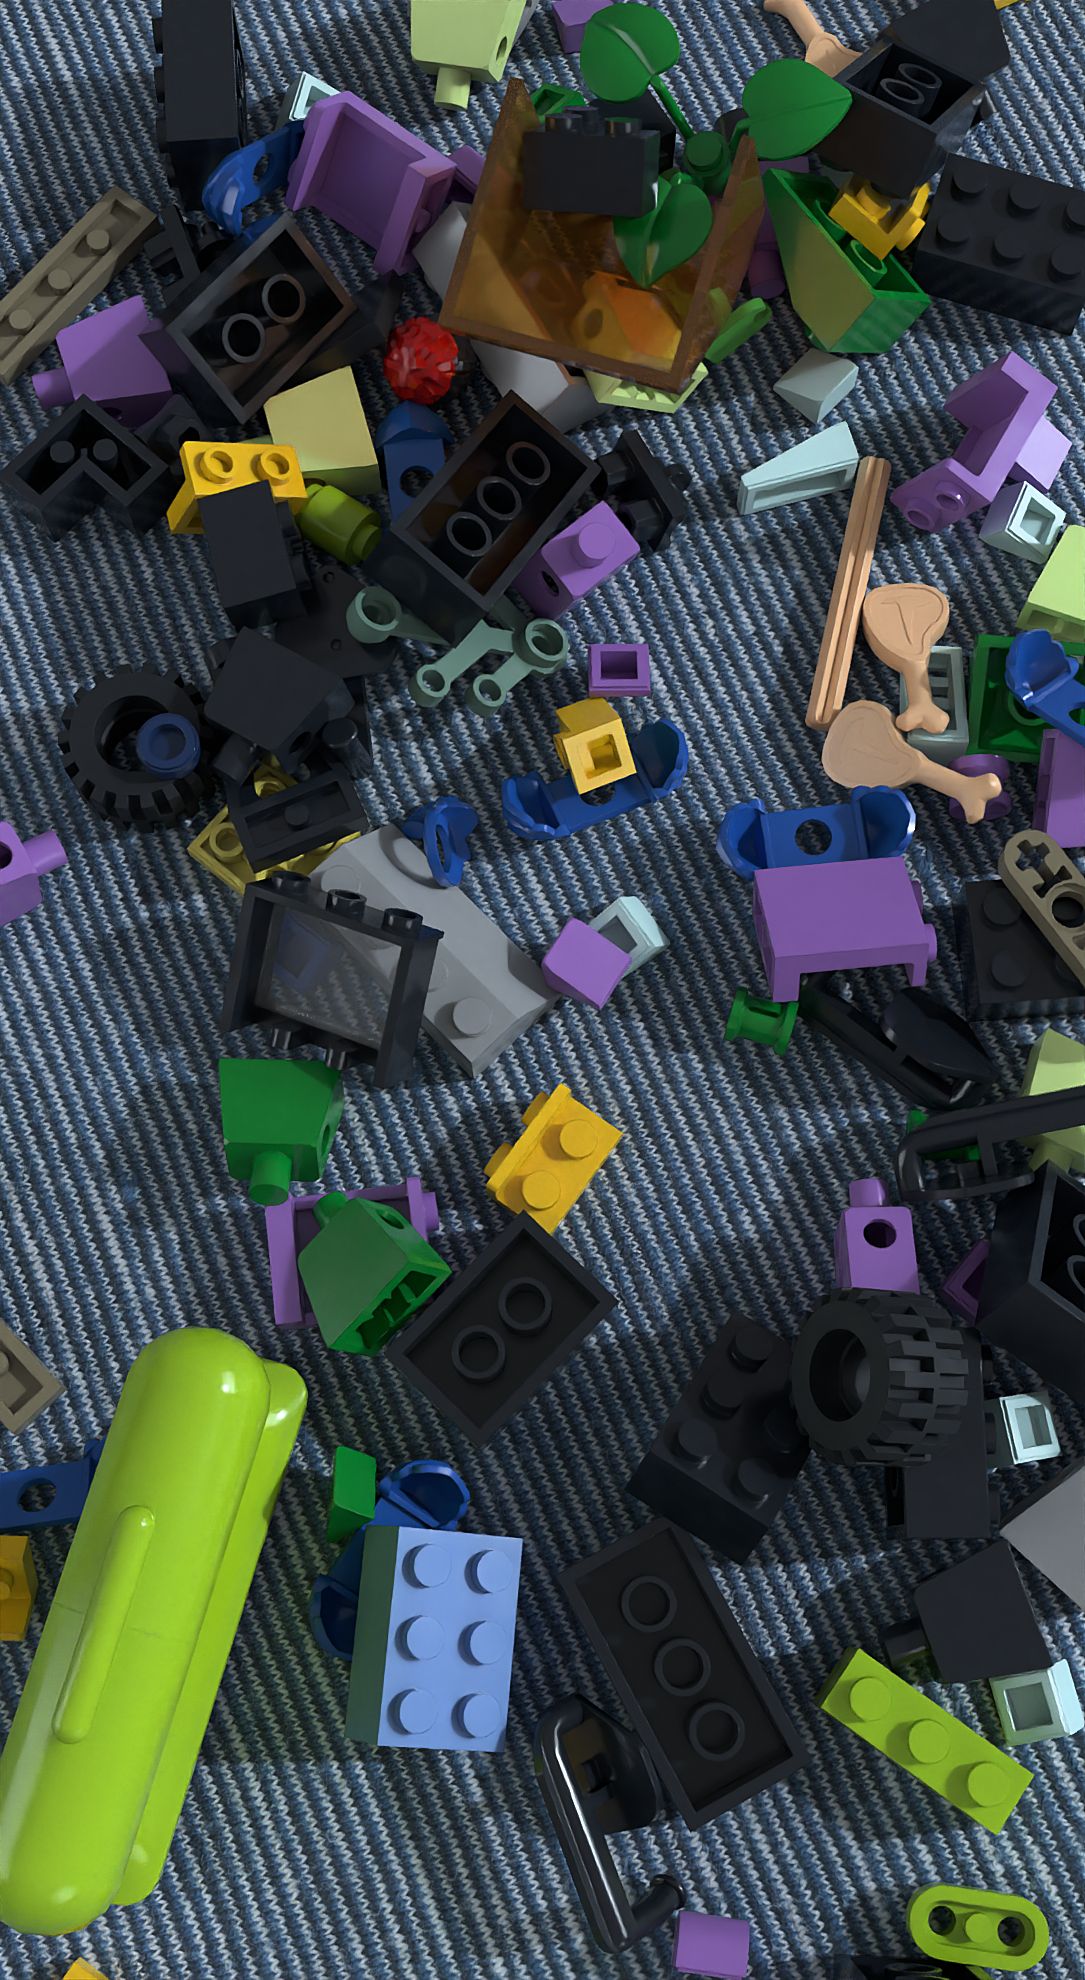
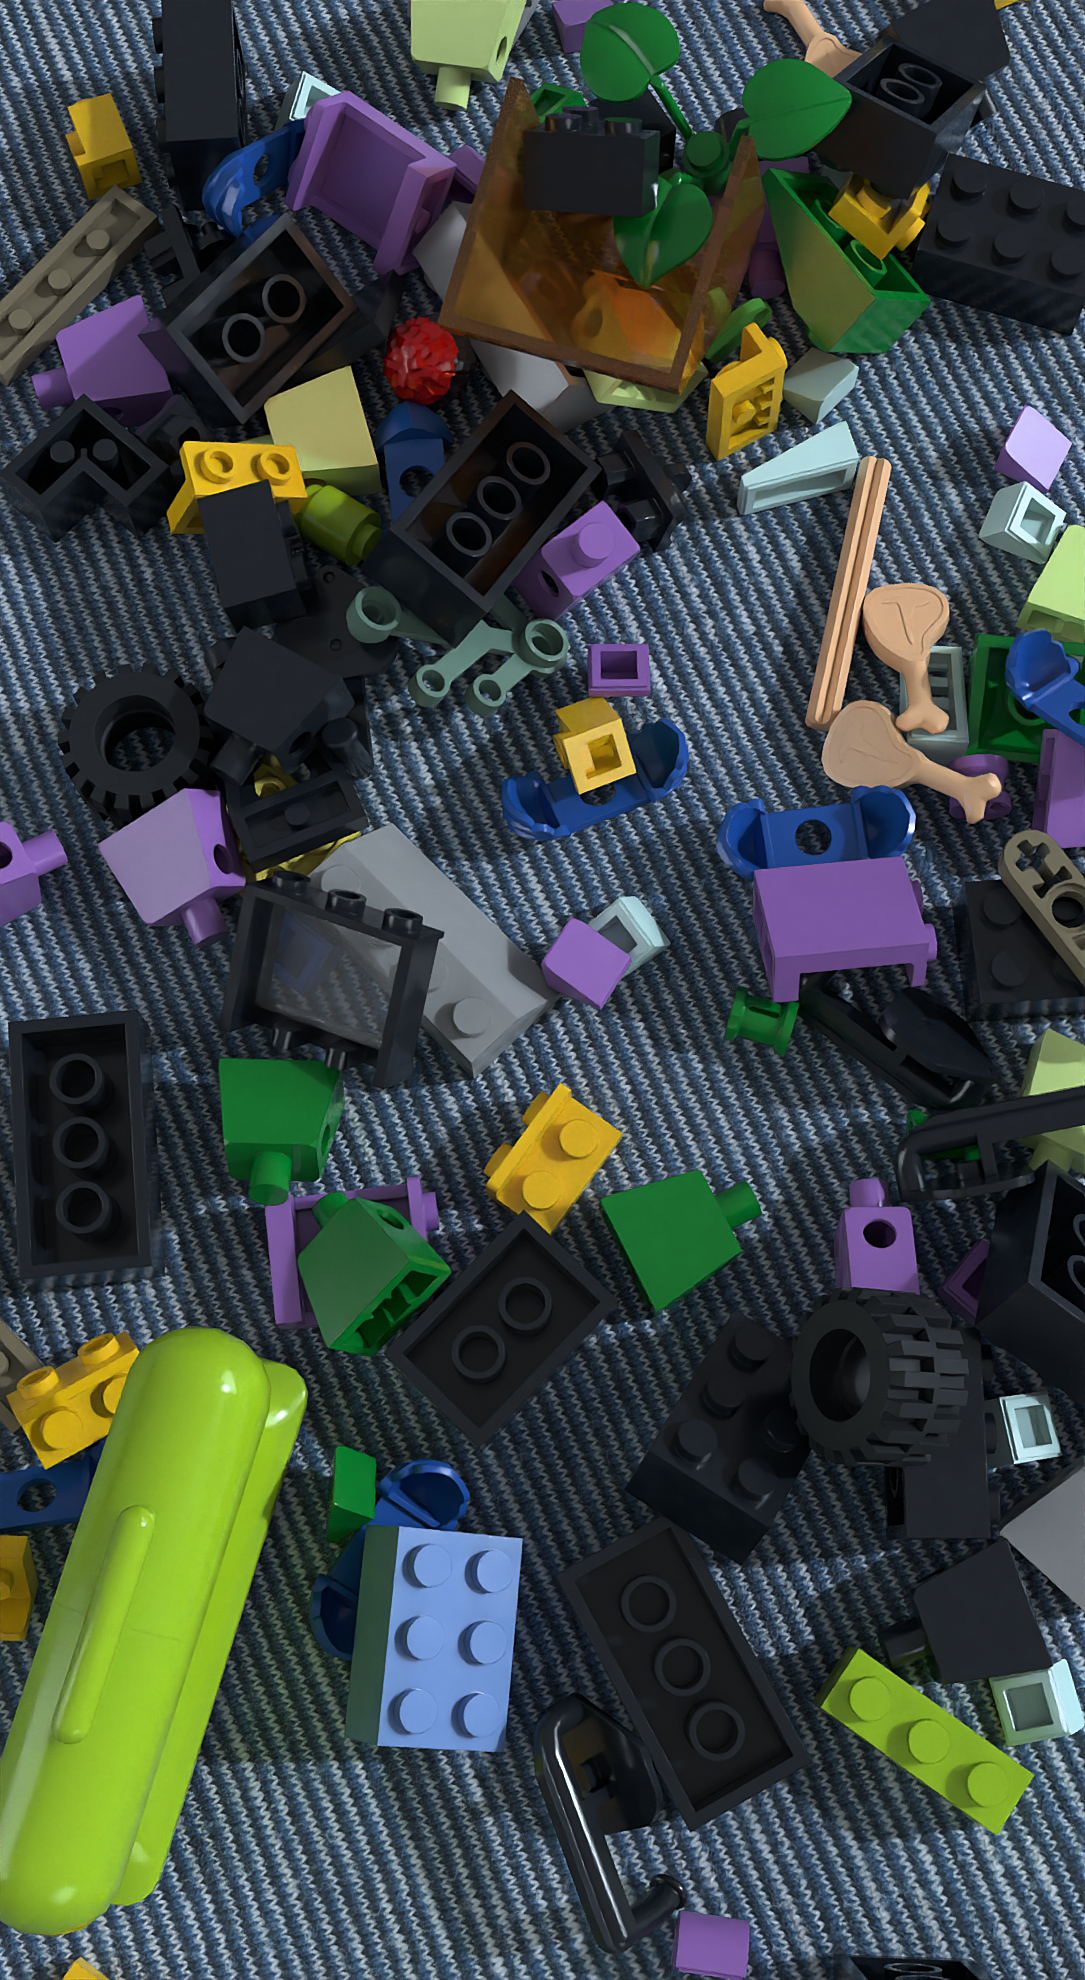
dark blue tile [136,713,202,780] -> none
blue piece [402,796,478,887] -> none
medium lavender panel [890,351,1058,534] -> none
lime plate [905,1882,1049,1971] -> none
none -> yellow bracket [6,1330,140,1470]
none -> black brick [8,1009,165,1290]
none -> yellow brick [65,92,142,200]
none -> medium lavender torso [97,788,246,948]
none -> green torso [598,1170,762,1318]
none -> yellow bracket [706,322,787,461]

